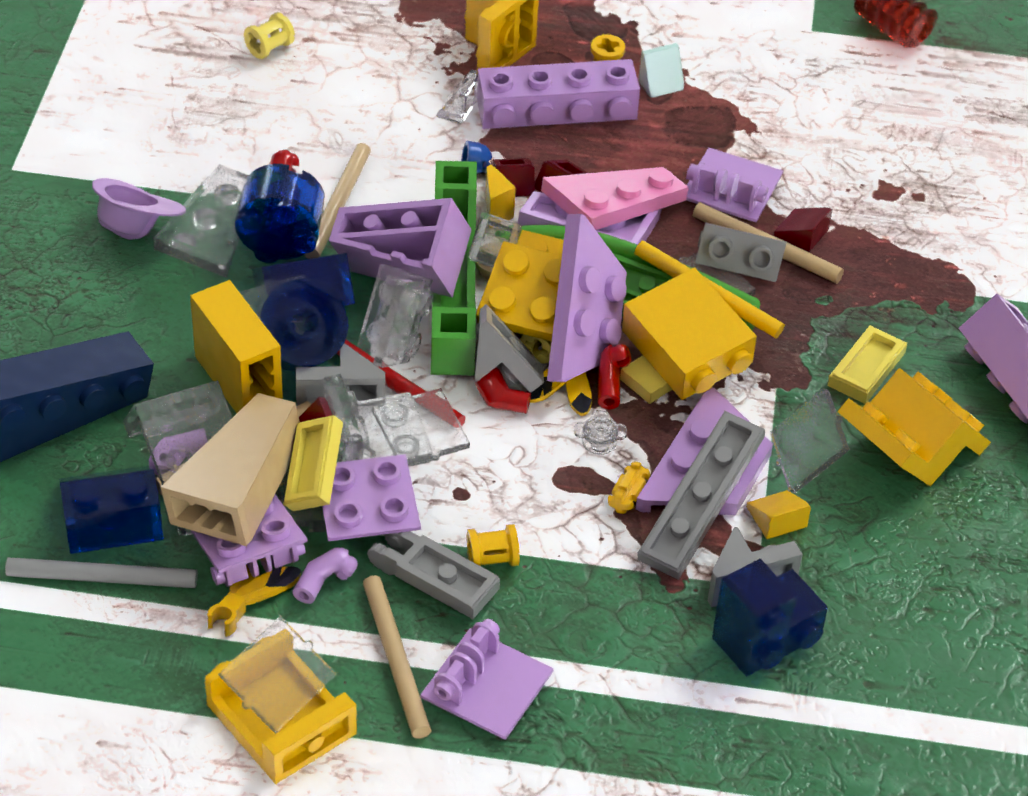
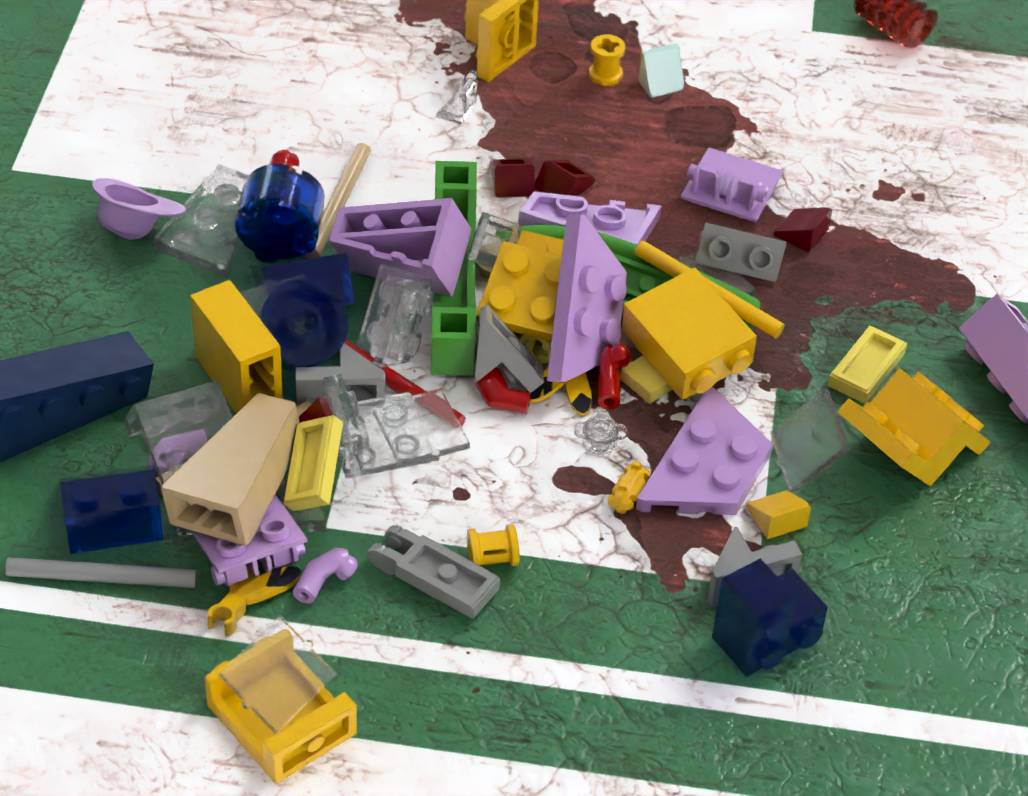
light yellow bush [244,12,295,59] -> none
lavender hinge [322,454,421,541] -> none
tan bar [363,575,431,739] -> none
lavender hinge [420,619,554,740] -> none
blue hinge [461,141,492,174] -> none
lavender brick [477,59,640,129] -> none
yellow slope [485,165,516,228] -> none
bright pink wing [541,167,689,230] -> none
light grey tile [637,411,765,580] -> none
tan bar [693,202,844,284] -> none

